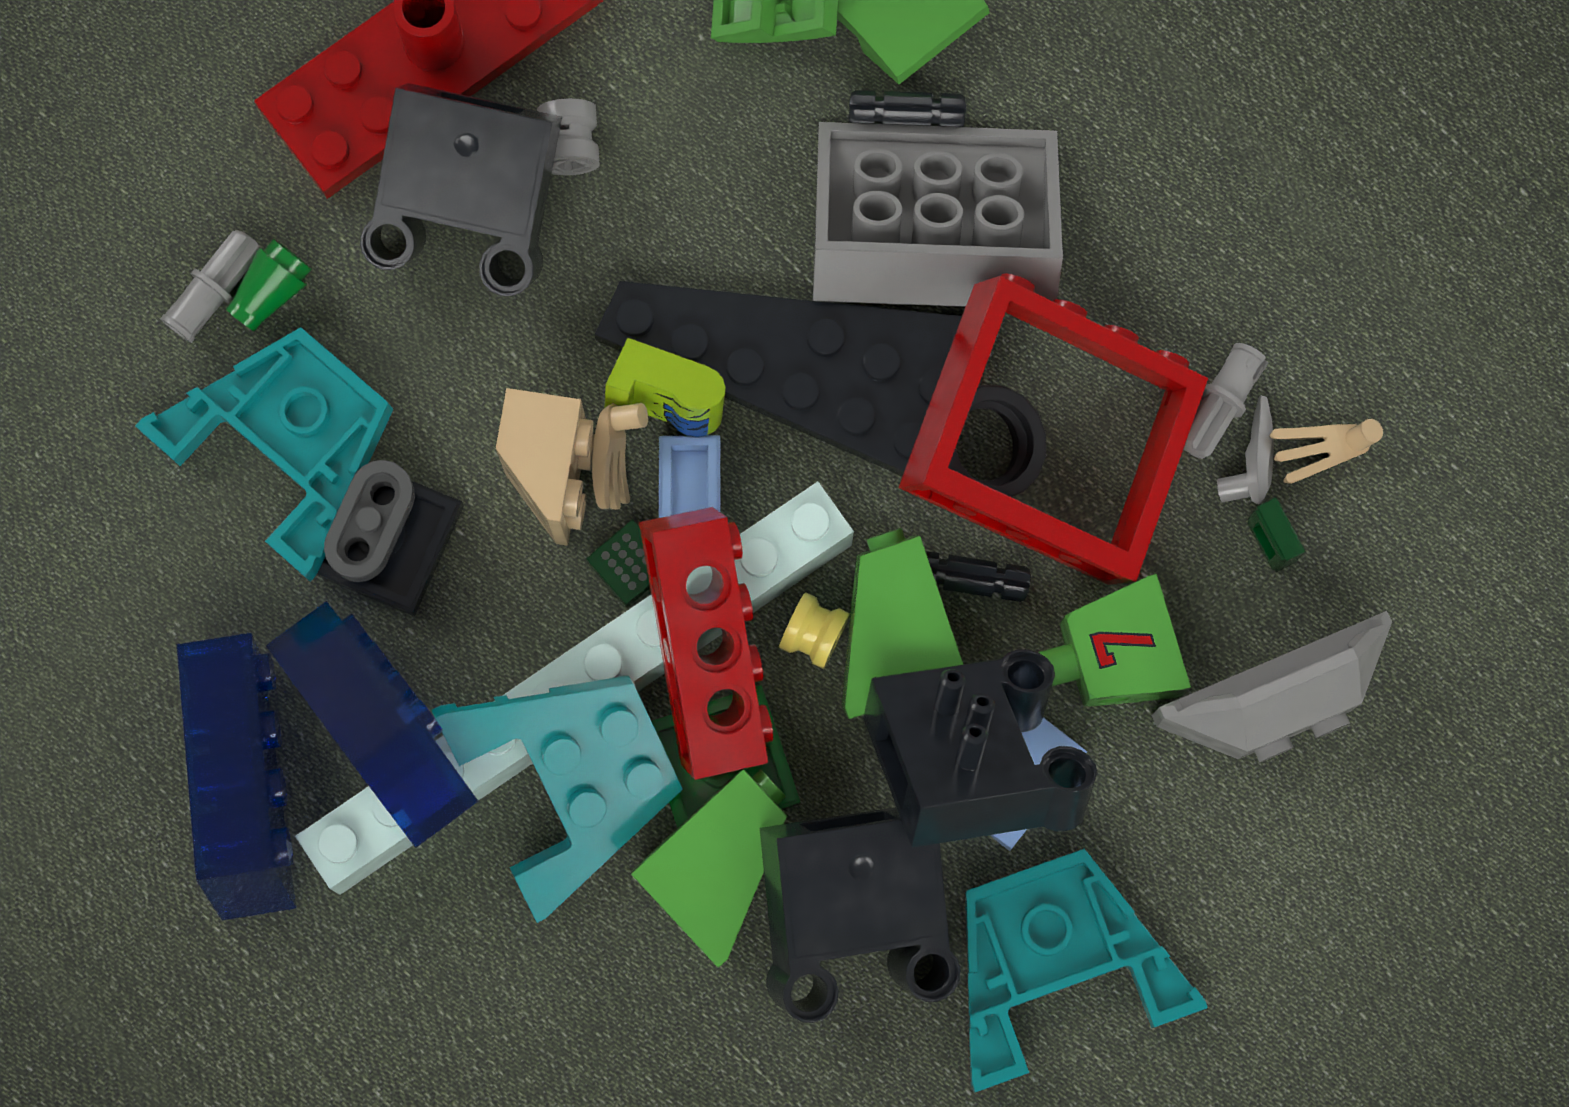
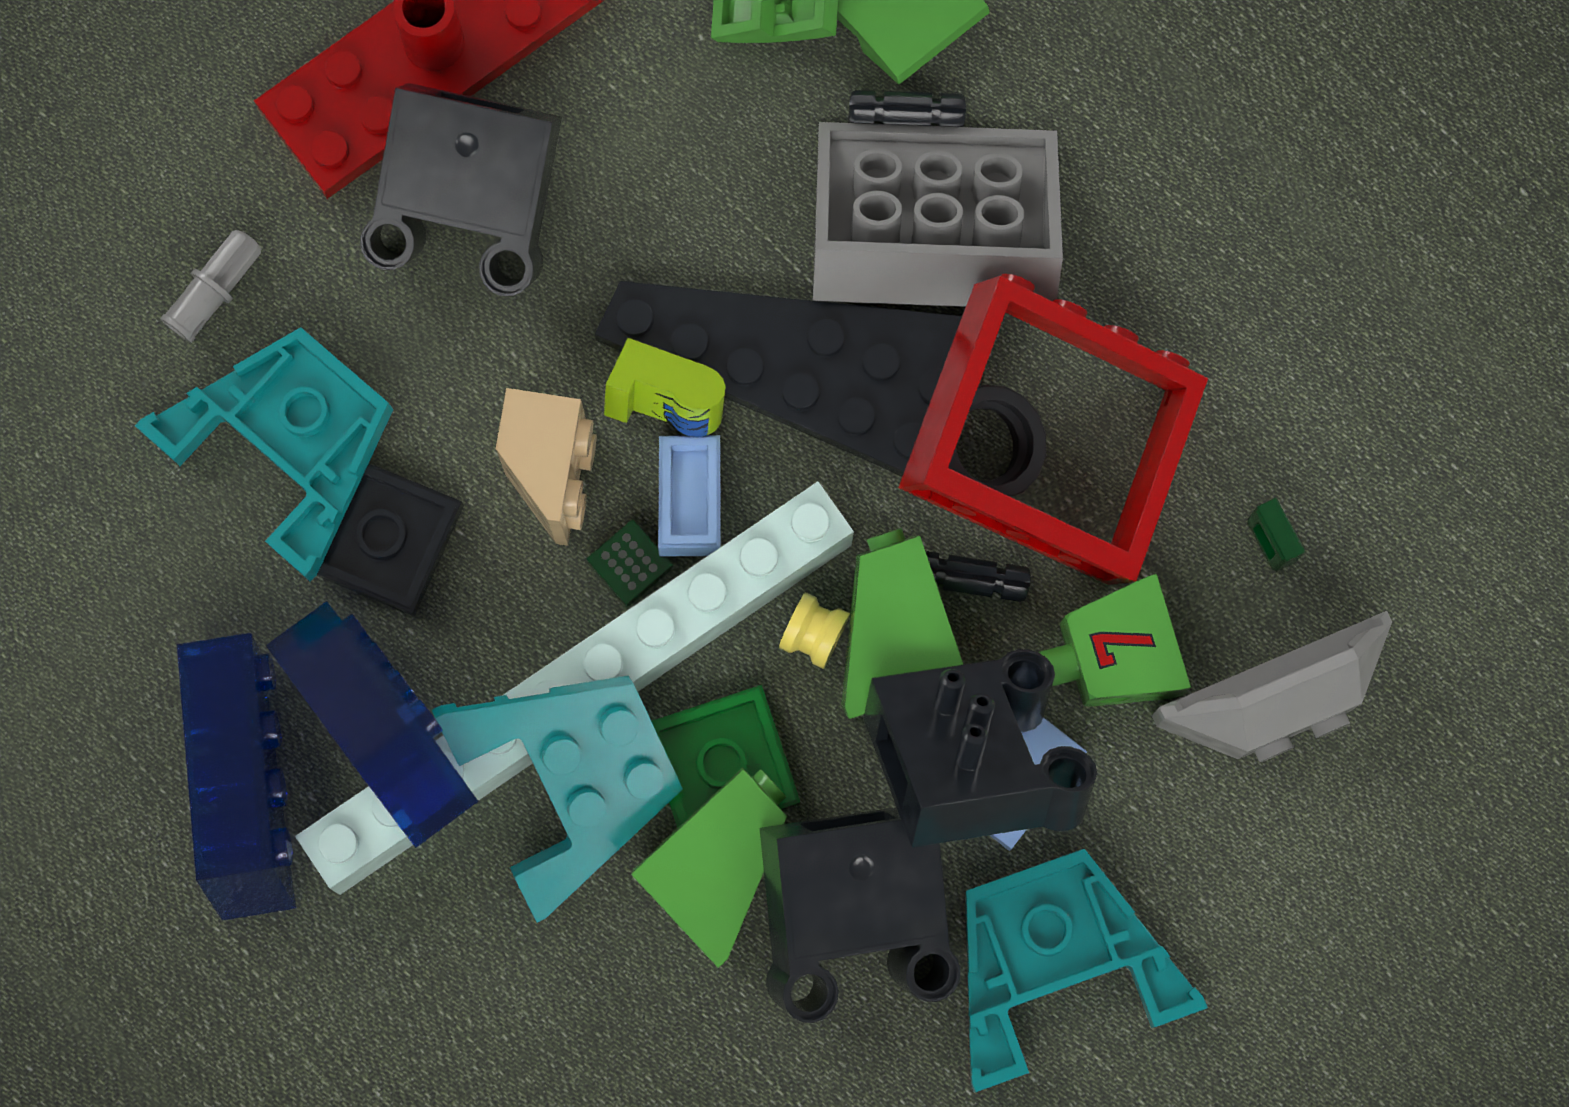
green cone [226,239,312,332] -> none
dark grey plate [324,460,415,582] -> none
light grey wheel [537,98,600,176] -> none
tan piece [592,403,648,510] -> none
red brick [639,507,773,780] -> none
light grey axle [1184,343,1268,459] -> none
light grey bar [1217,395,1274,504] -> none
tan piece [1269,419,1383,484] -> none

